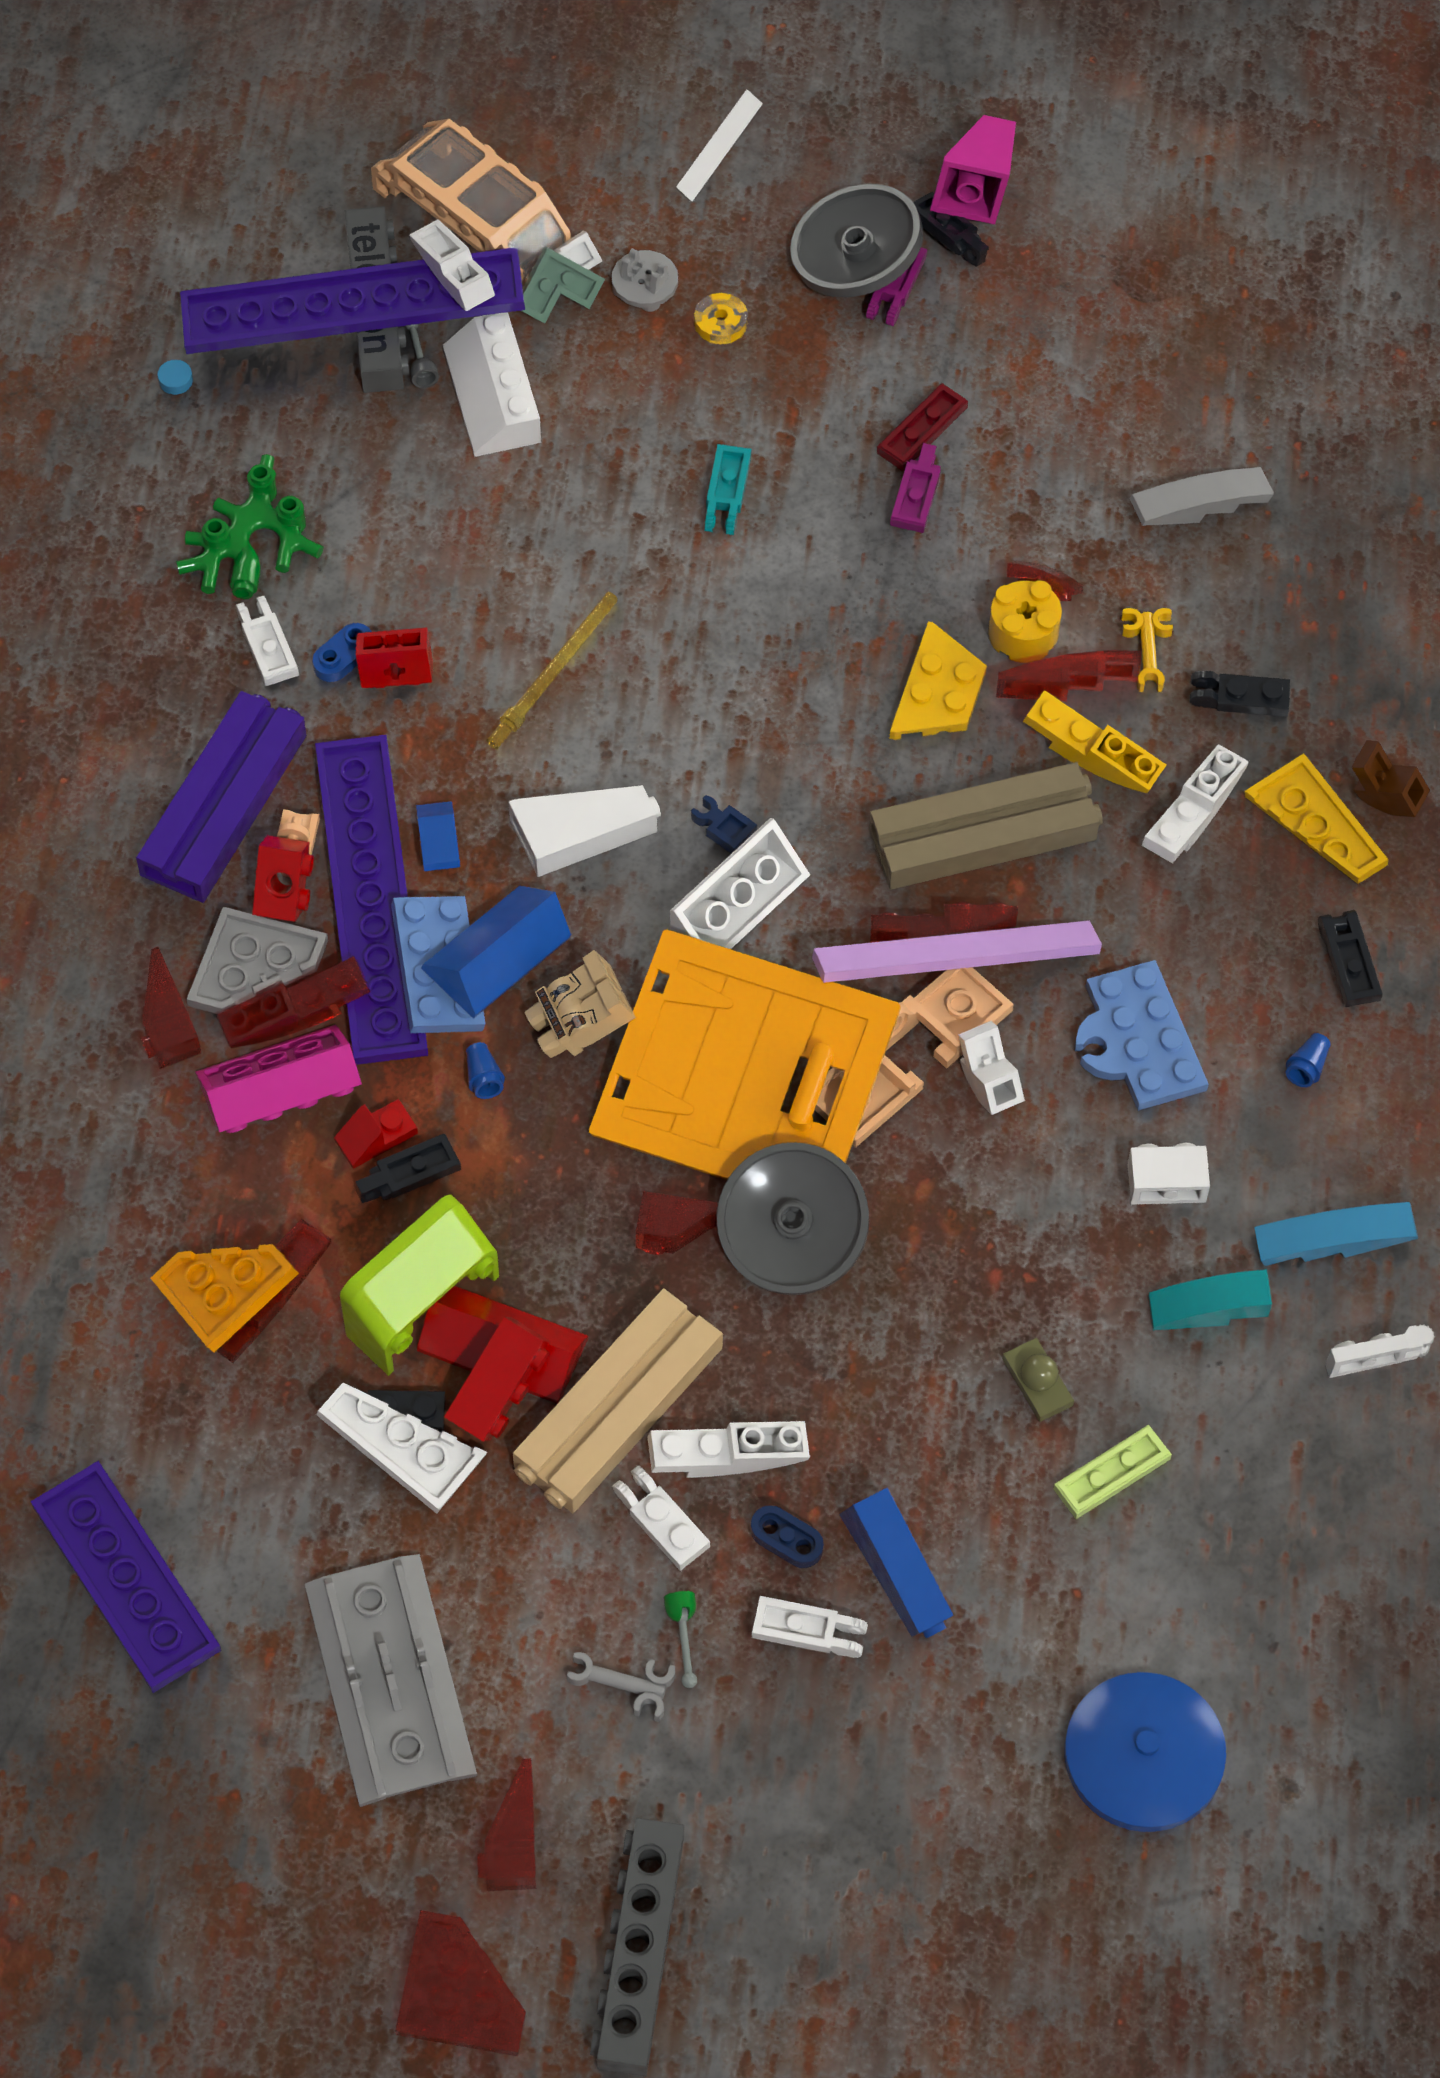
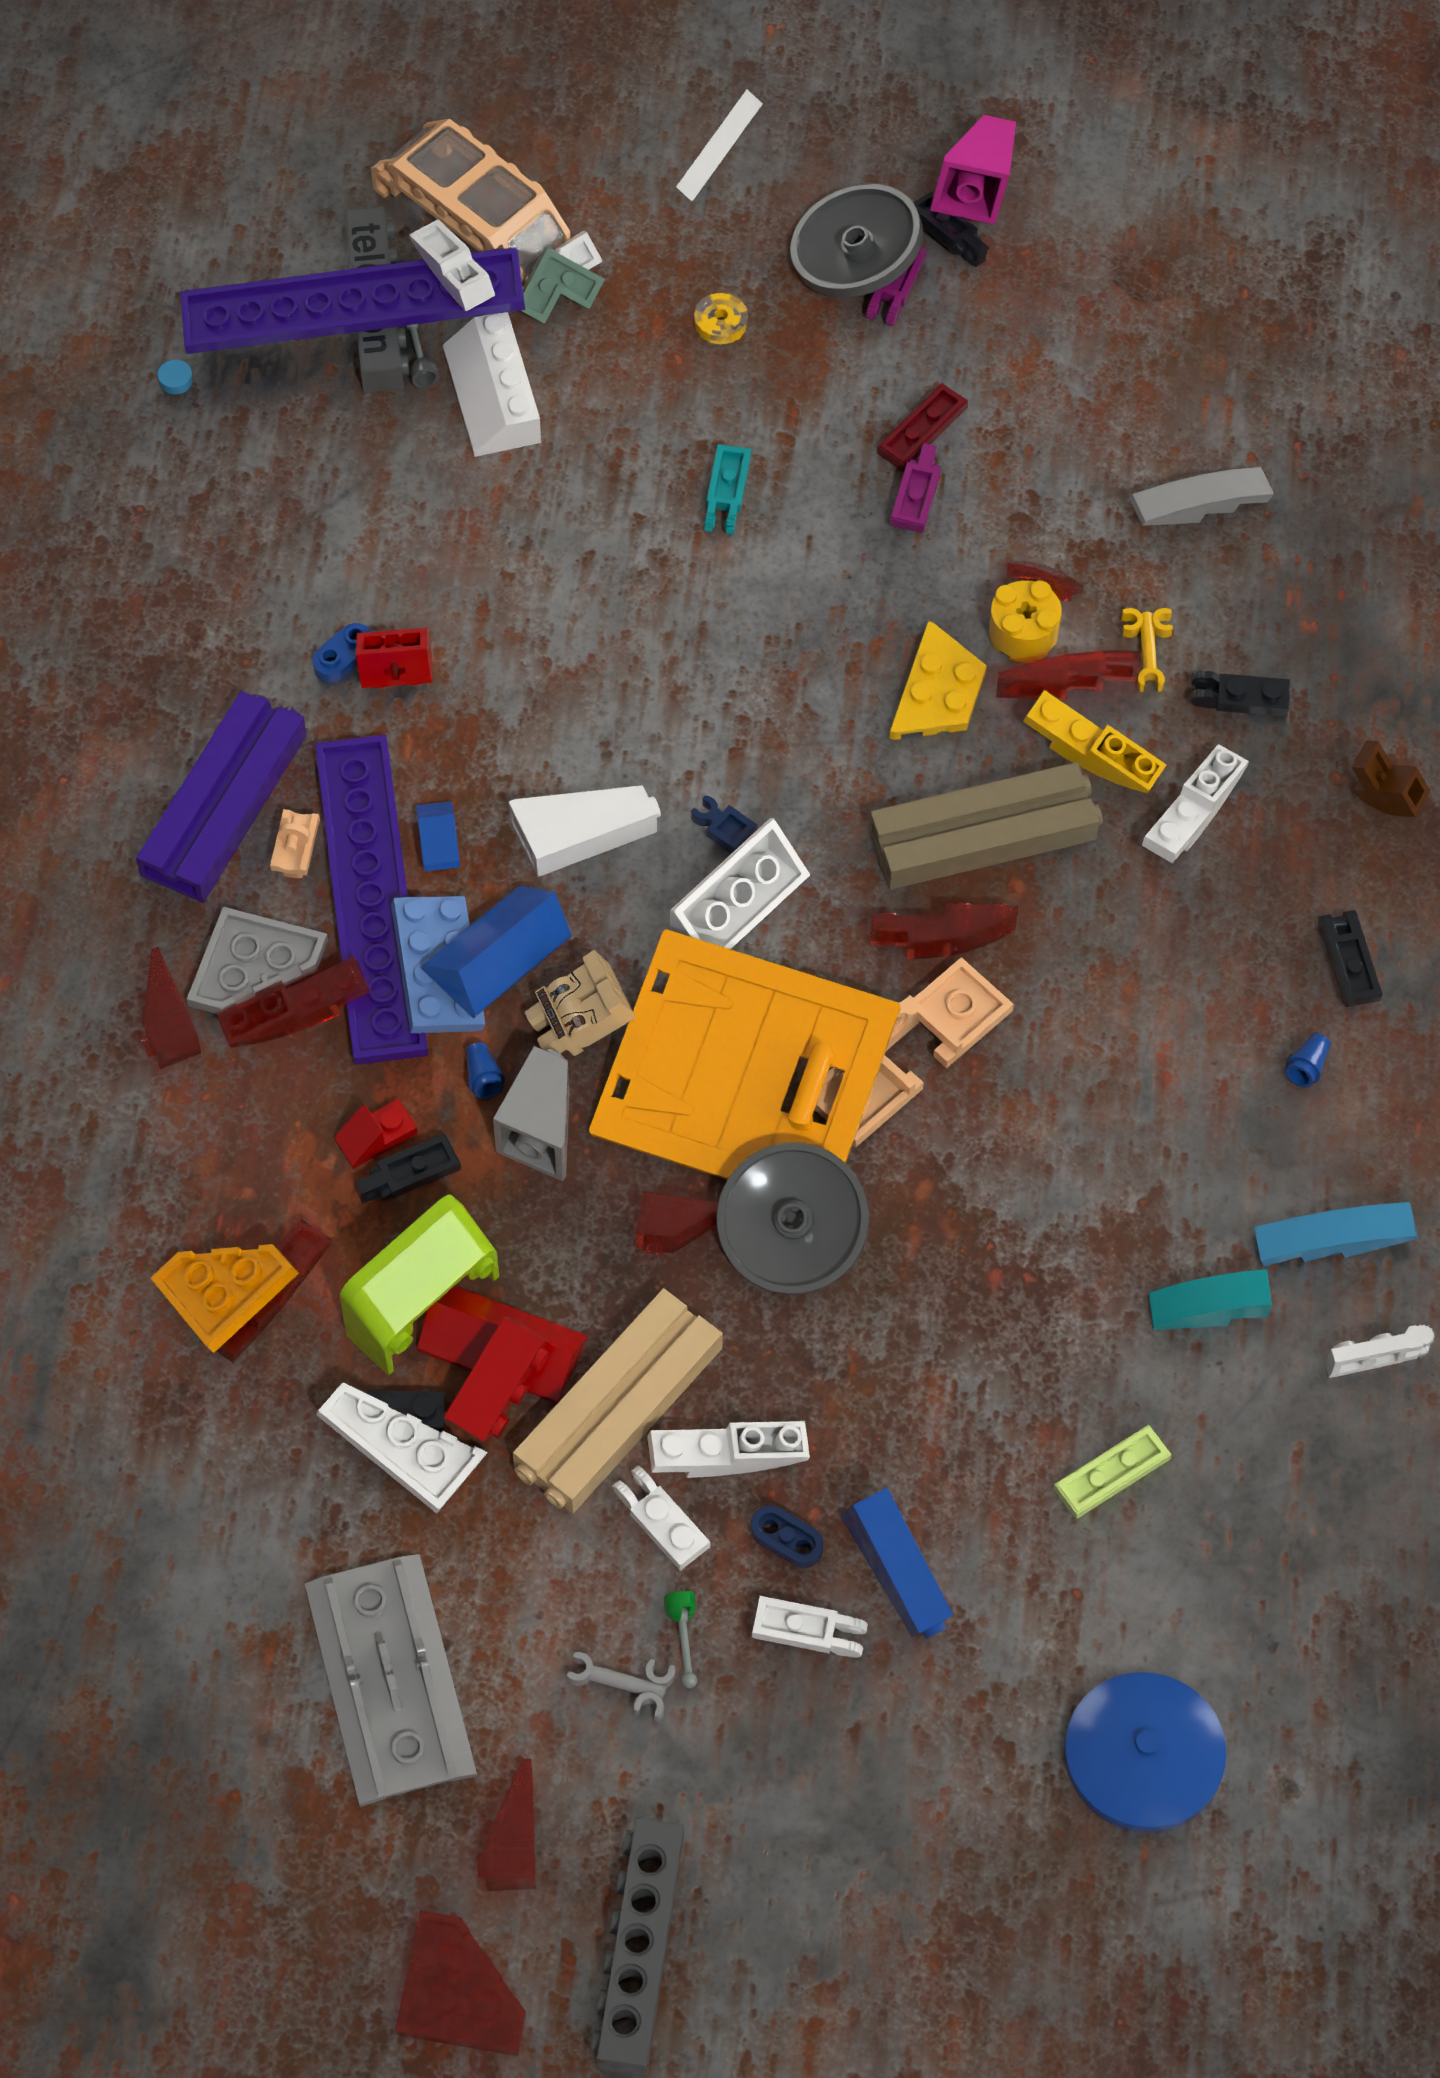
dark purple plate [30,1461,222,1693] -> none
green plant [176,454,324,599] -> none
dark pink slope [195,1024,362,1133] -> none
white hinge [236,596,299,686] -> none
red brick [252,835,314,922] -> none
clear yellow bar [487,592,618,749] -> none
light grey plate [612,248,678,312] -> none
lavender tile [812,920,1102,983] -> none
white brick [958,1021,1025,1115] -> none
olive tile [1002,1338,1074,1422] -> none
medium blue plate [1074,960,1209,1111] -> none
white brick [1127,1143,1210,1205] -> none
yellow wing [1245,753,1388,884] -> none
none -> light grey slope [493,1046,570,1181]

